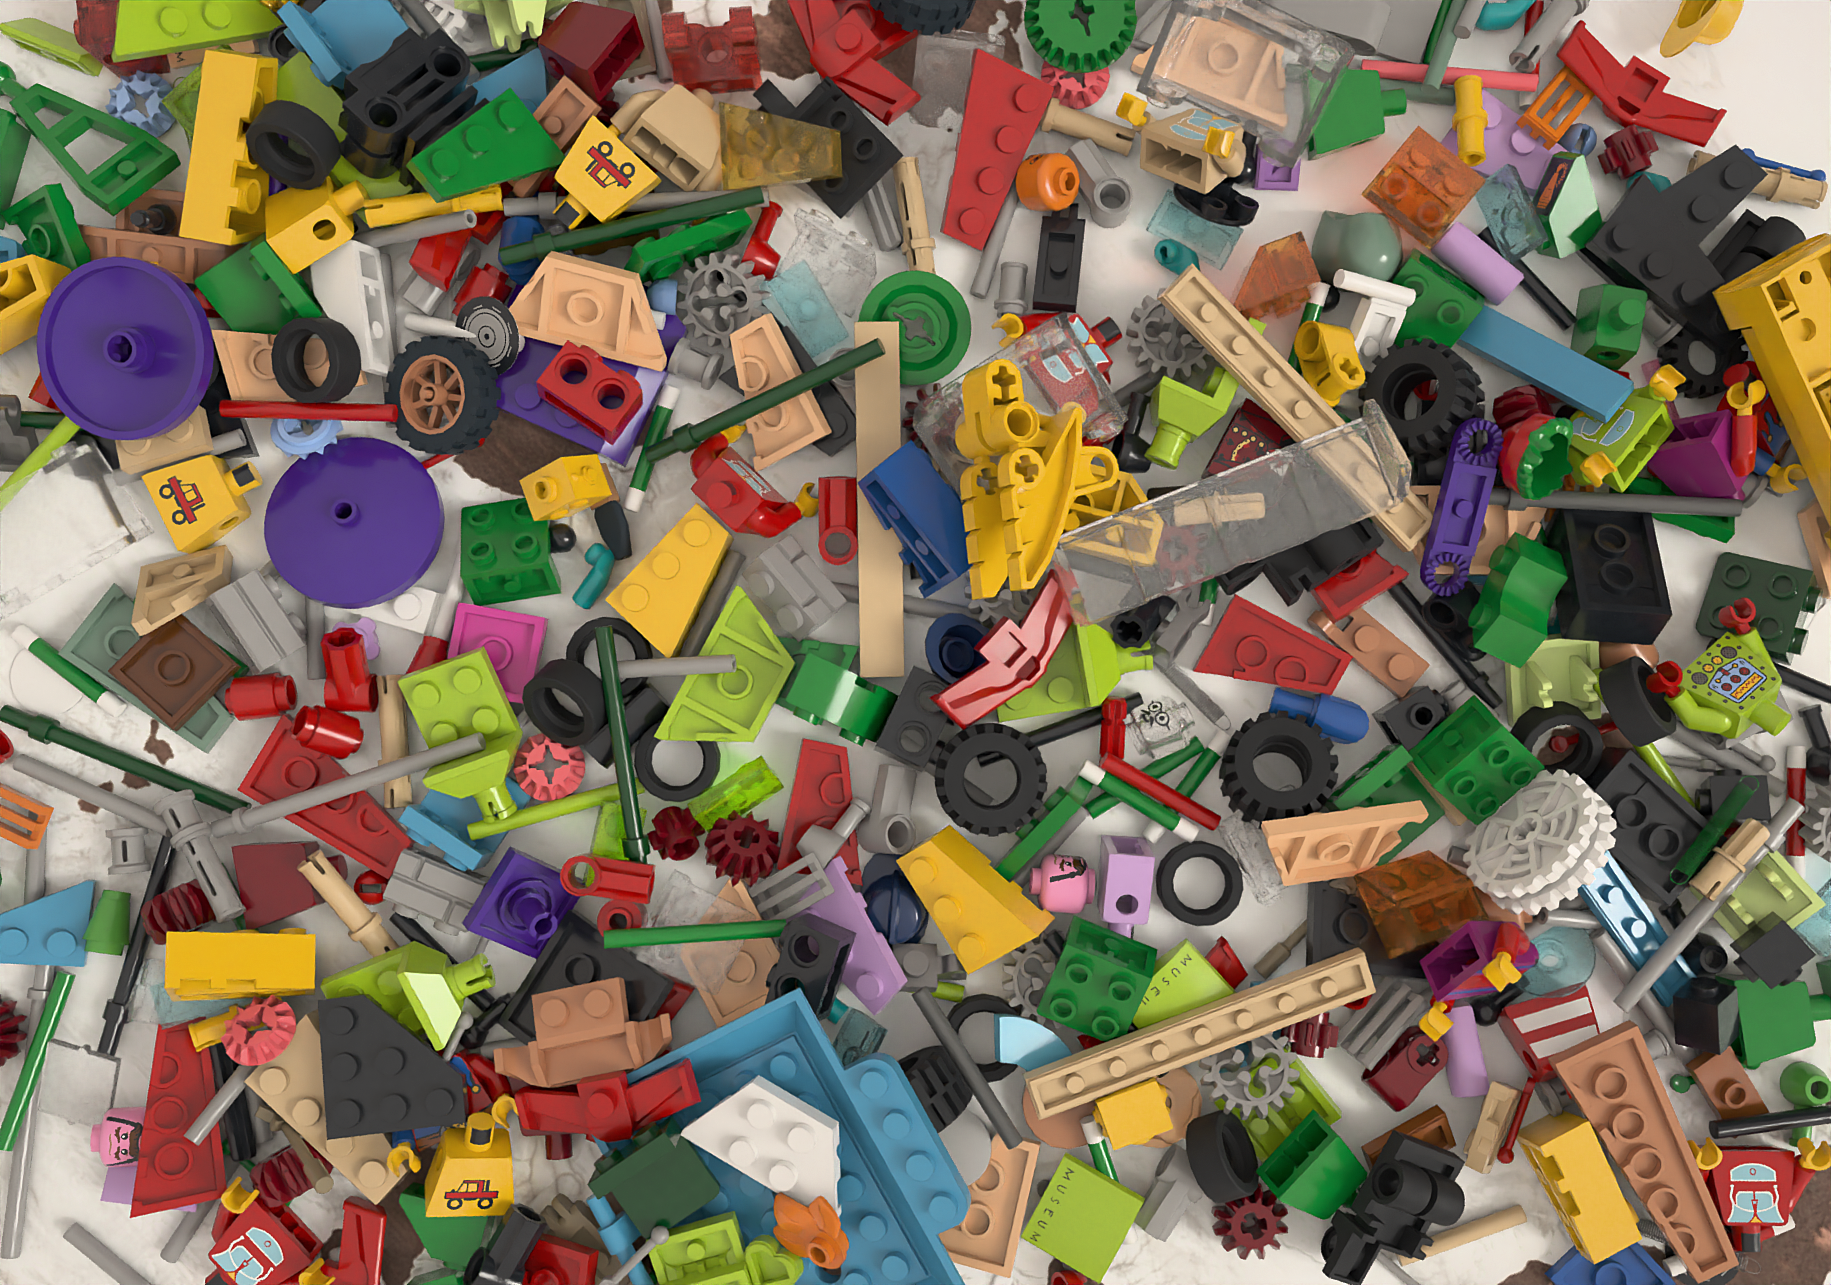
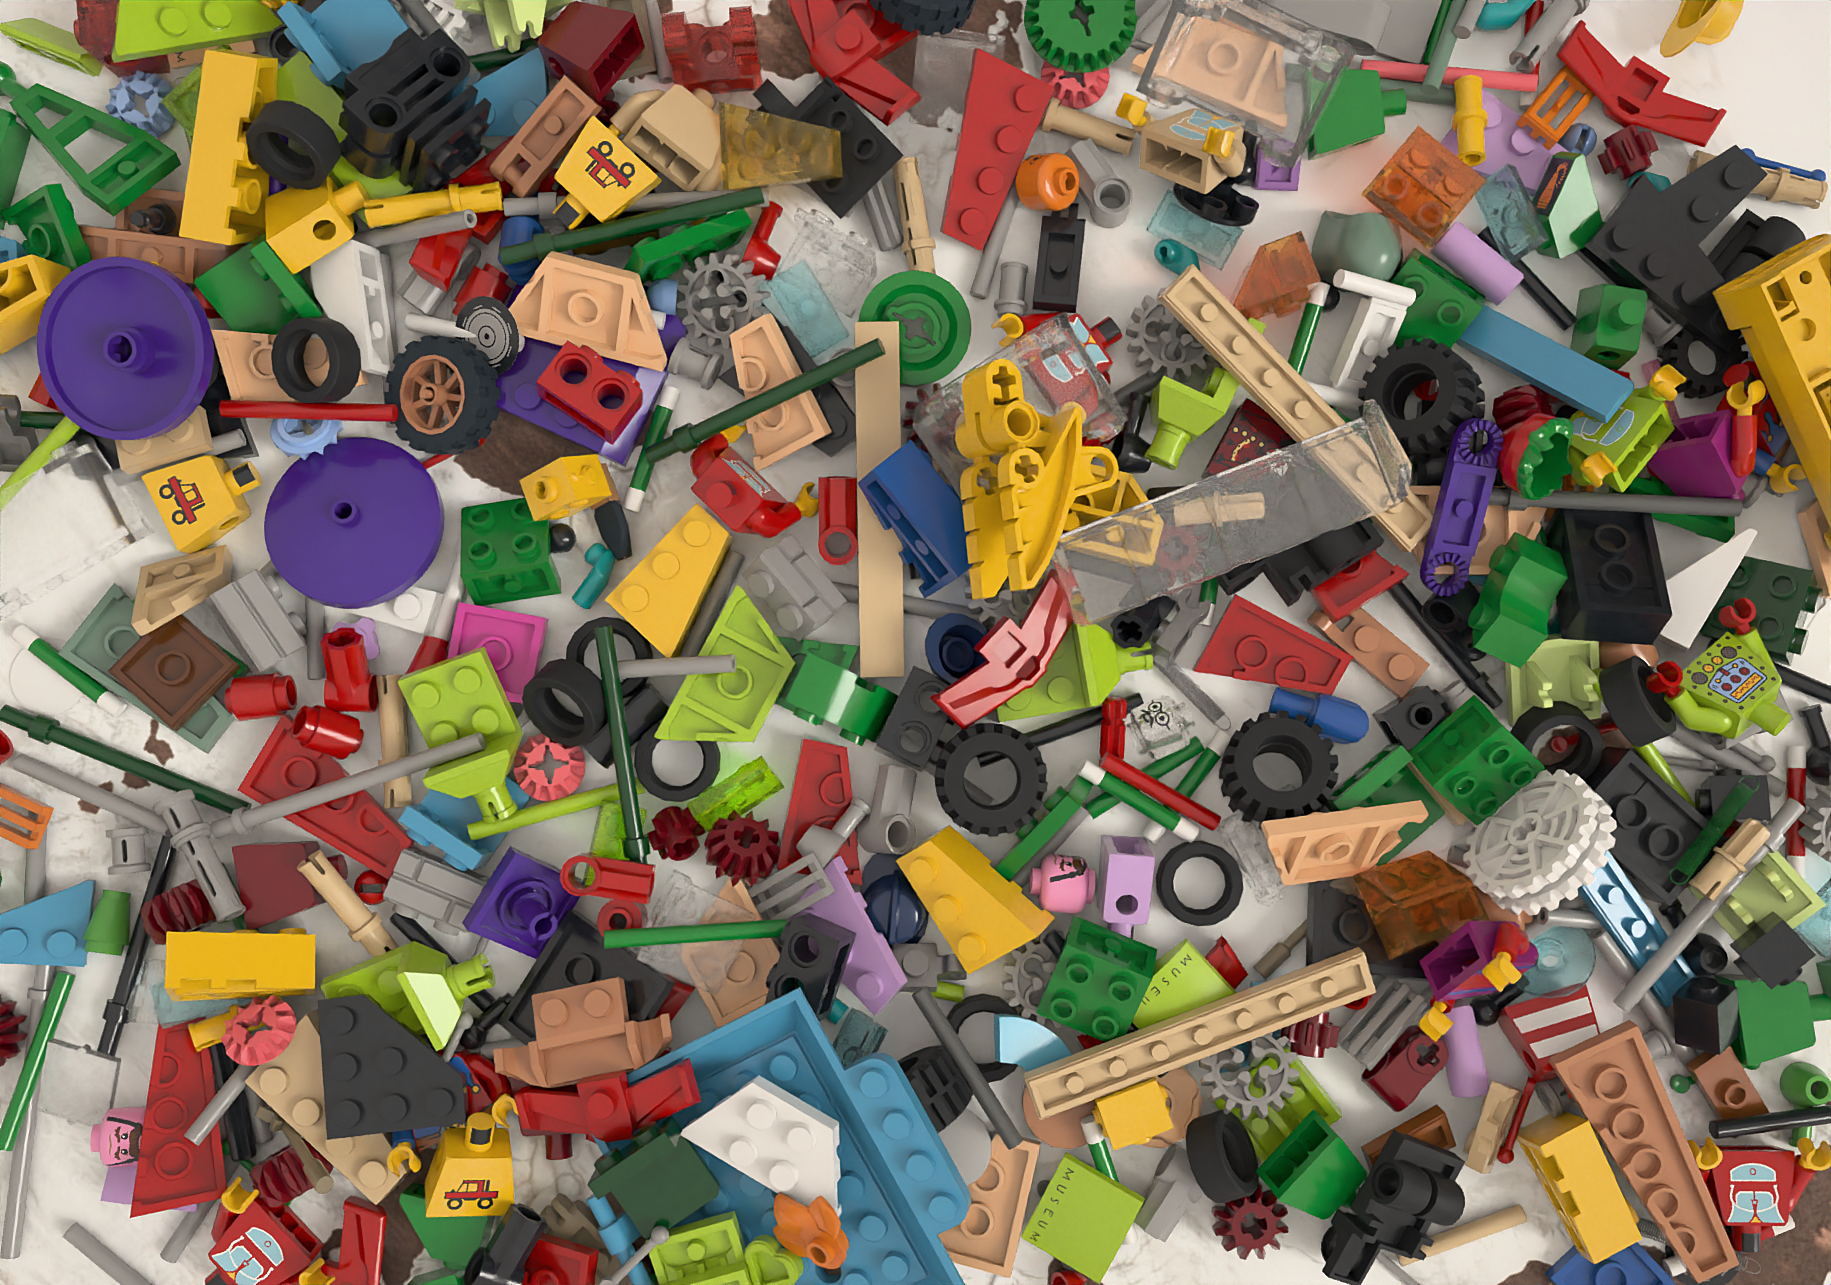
green wing [406,88,566,203] -> none
yellow piece [1294,321,1365,408] -> none
none -> white slope [1656,528,1758,653]

